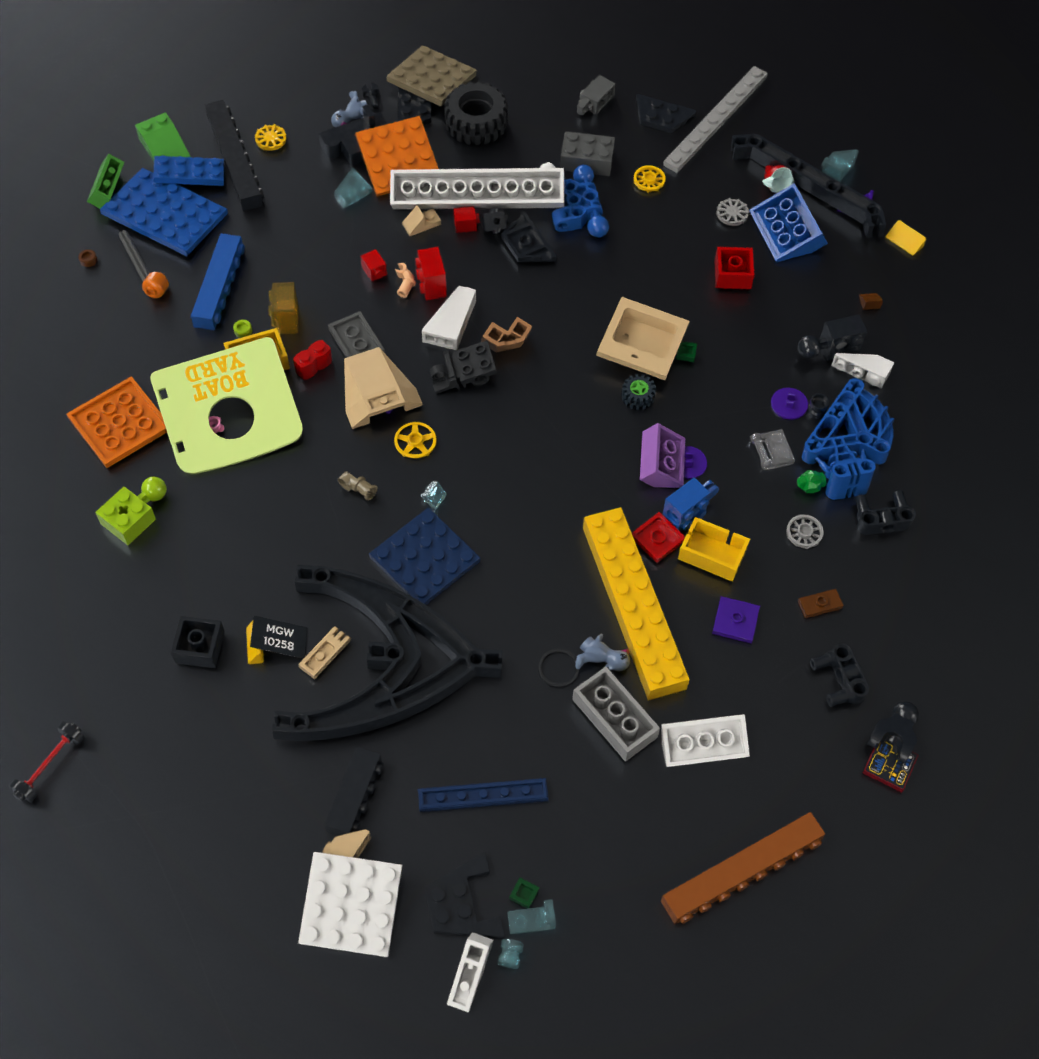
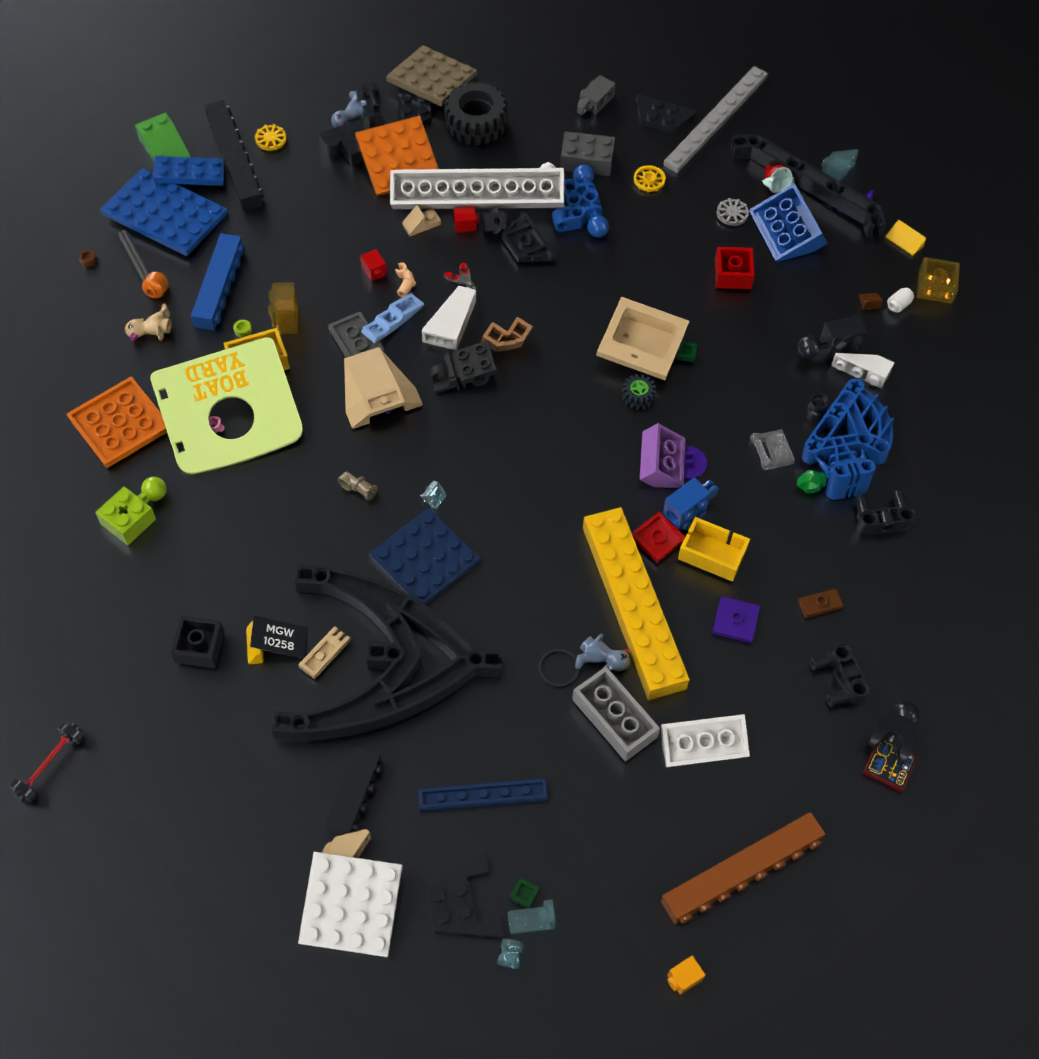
bright green brick [87,154,124,209] -> none
red brick [293,340,332,380] -> none
clear light blue wing [334,168,372,208] -> none
yellow wheel [394,422,437,458] -> none
red brick [415,247,447,300] -> none
white slope [447,932,493,1012] -> none
dark purple piece [771,388,808,420] -> none
light grey wheel [786,515,824,549] -> none
none -> tan animal [125,304,172,342]
none -> light blue slope [361,293,424,343]
none -> piece [444,263,476,290]
none -> light orange brick [667,956,705,995]
none -> white brick [887,288,914,313]
none -> clear yellow brick [916,257,960,304]

